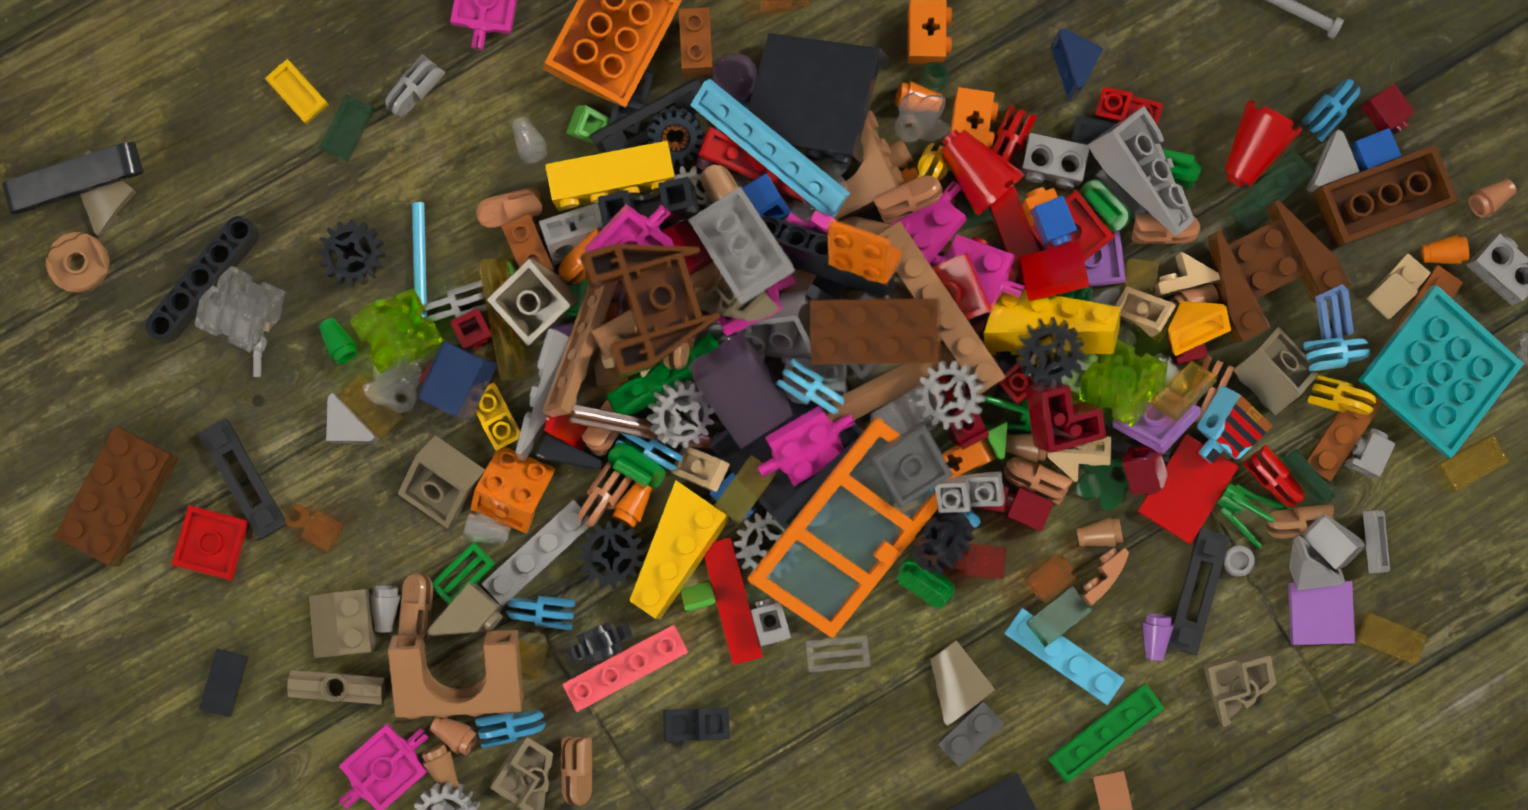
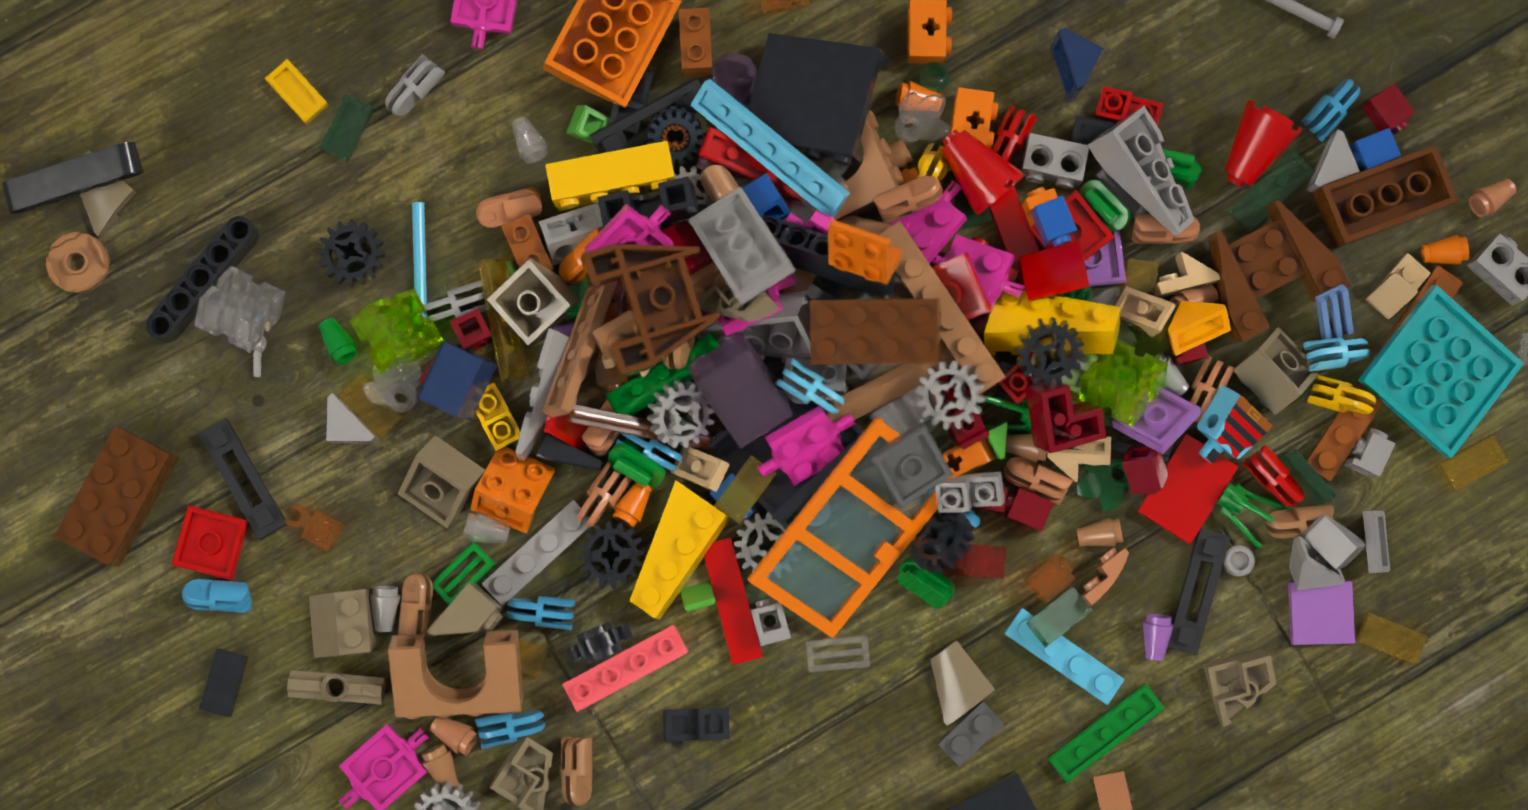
clear yellow tile [1151,361,1217,422] -> none
none -> dark azure arm [182,579,252,613]

